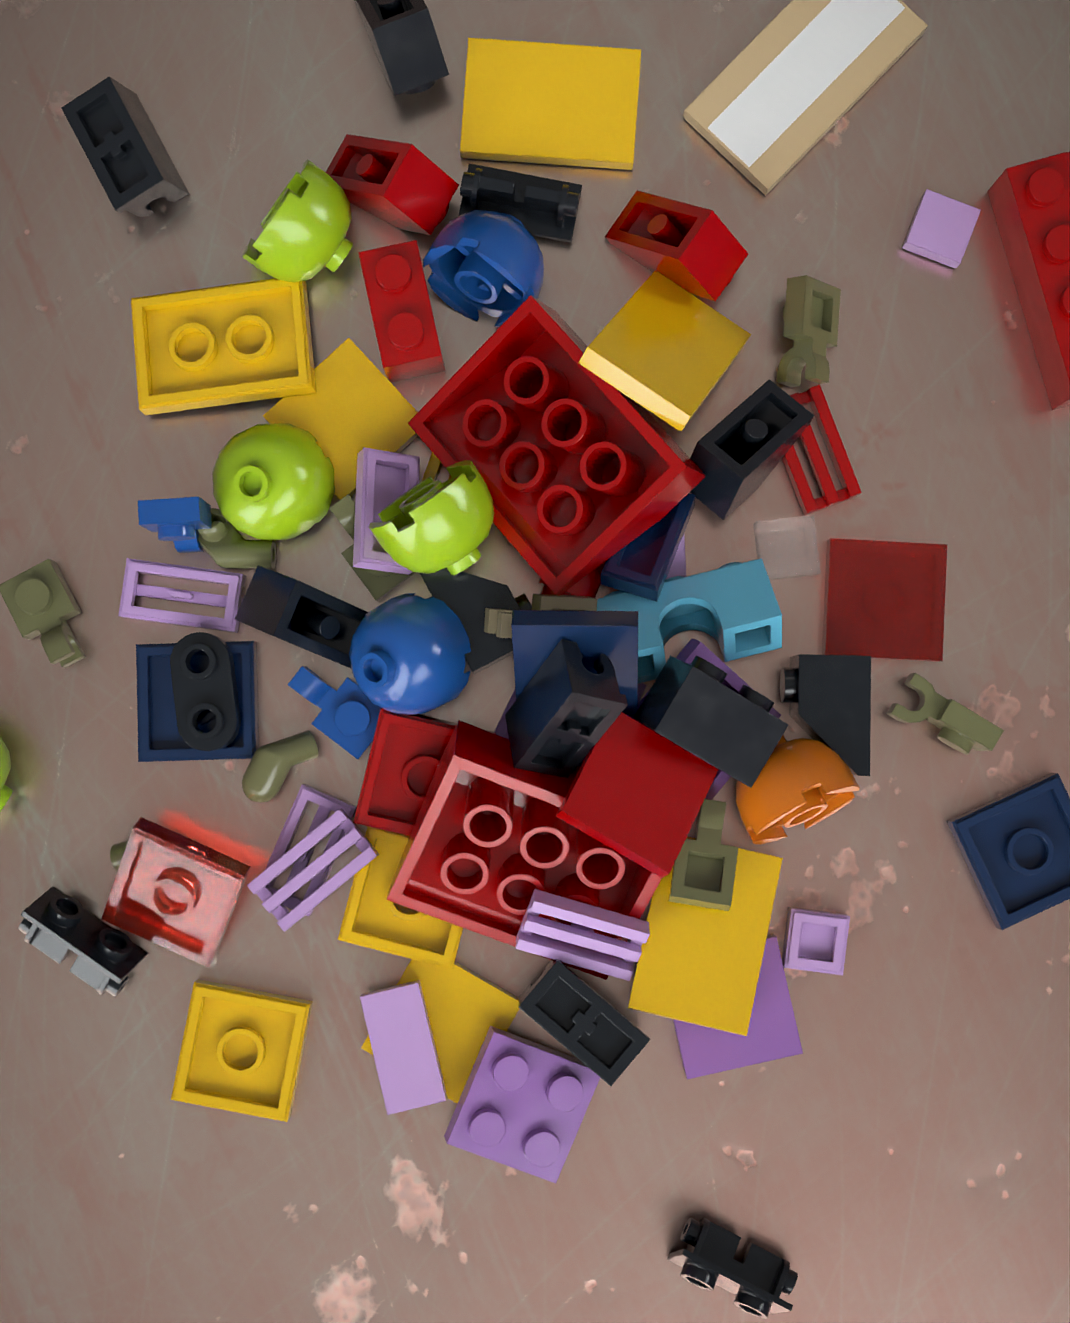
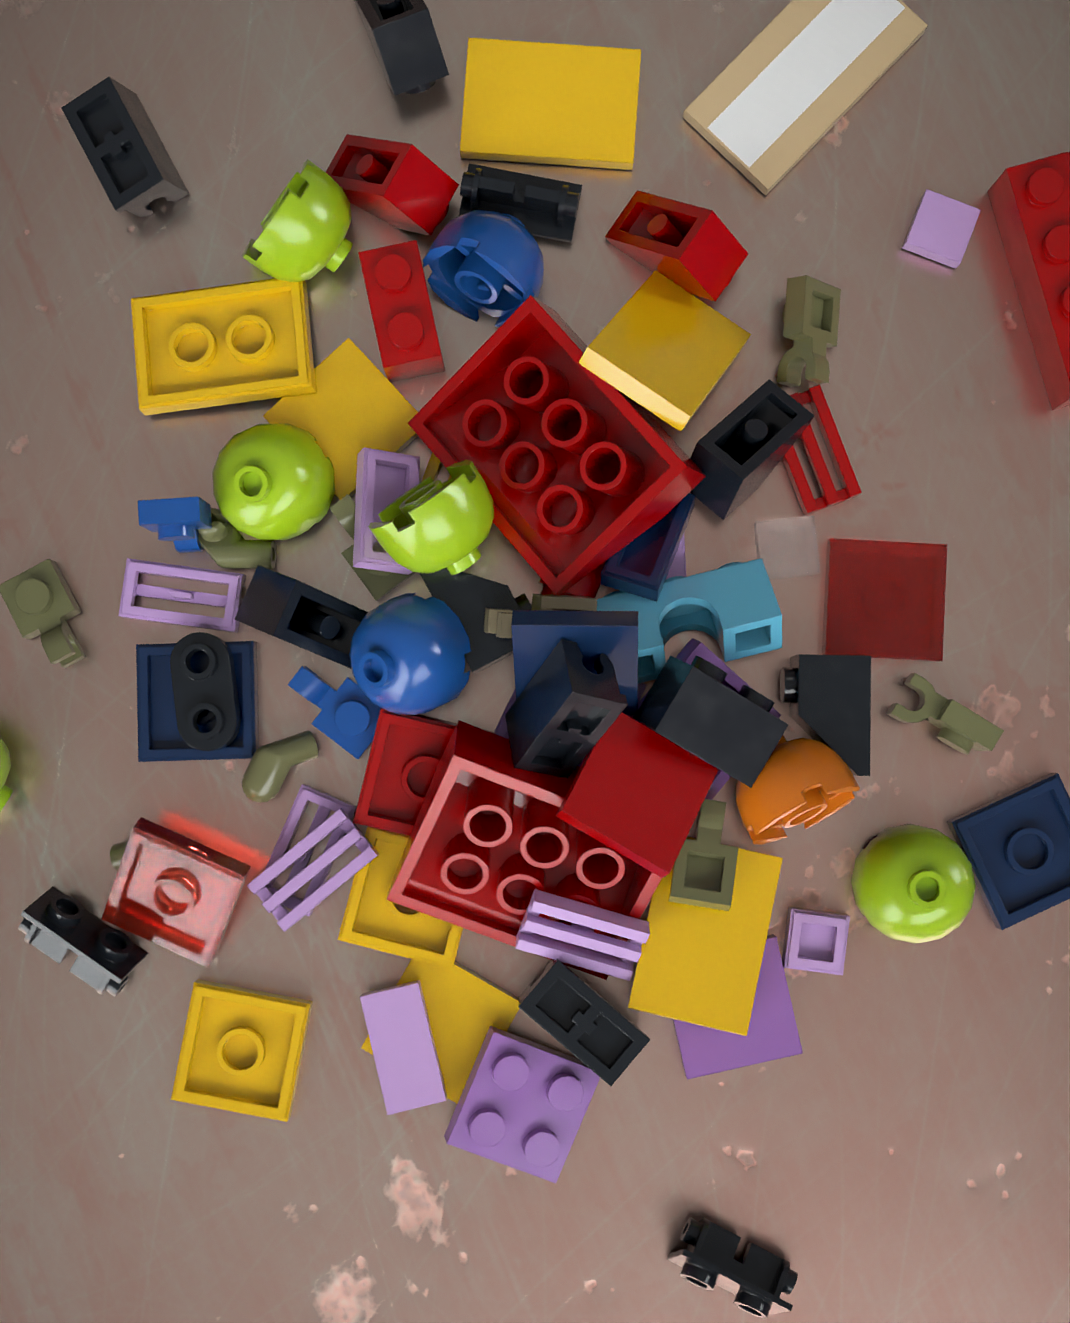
none -> lime cylinder [851,824,976,944]

